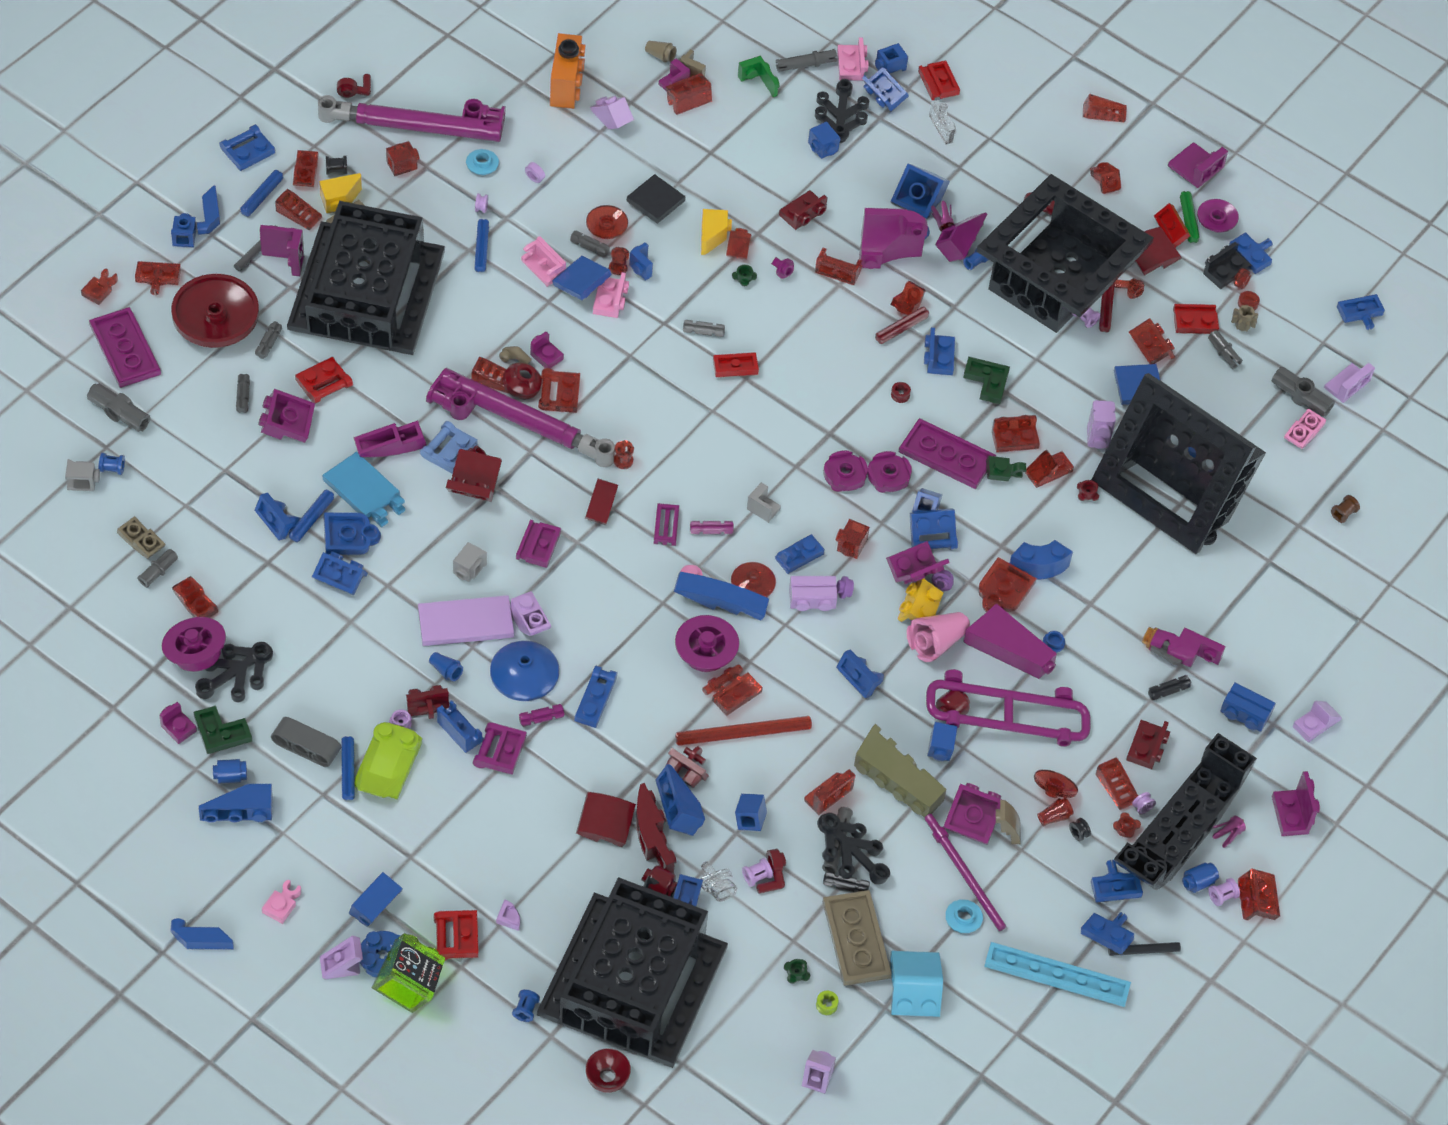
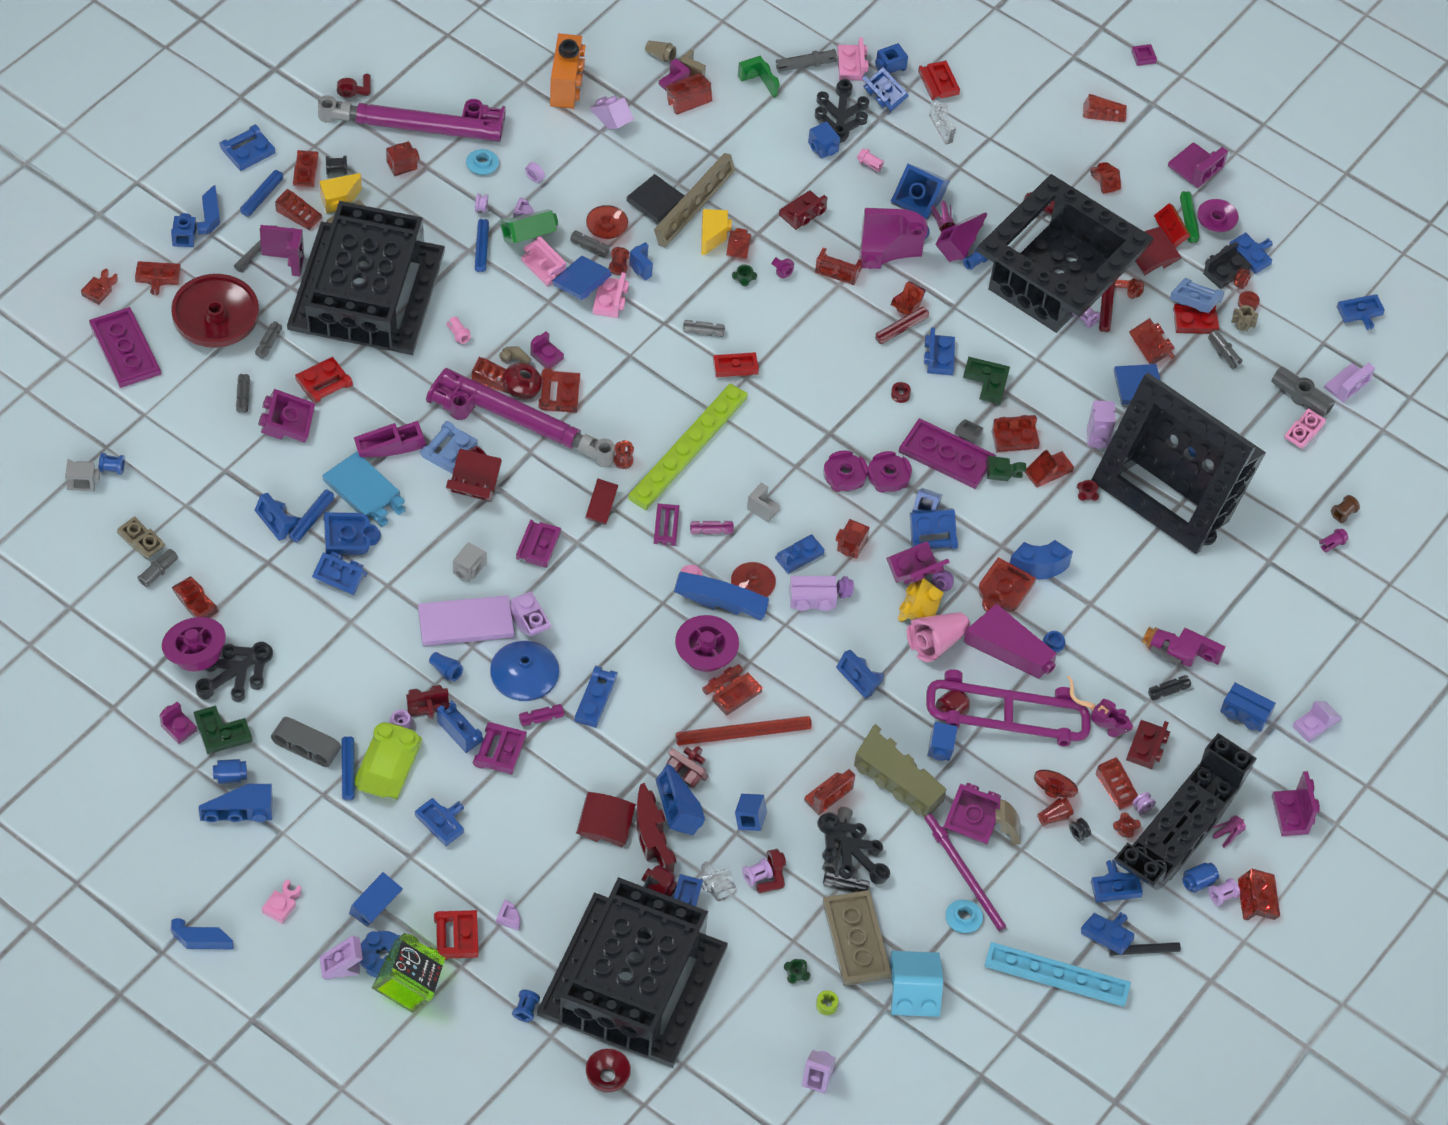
dark grey piece [87,383,151,432] -> none
none -> blue plate [415,798,464,846]
none -> bright pink pin [446,317,471,344]
none -> green slope [500,209,558,244]
none -> lavender tile [513,198,534,217]
none -> lime plate [628,383,748,510]
none -> dark tan plate [654,153,736,247]
none -> bright pink pin [857,148,884,172]
none -> dark grey tile [954,419,983,442]
none -> magenta animal [1067,676,1133,737]
none -> magenta tile [1131,44,1157,66]
none -> medium blue plate [1170,278,1224,313]
none -> magenta pin [1319,529,1349,552]

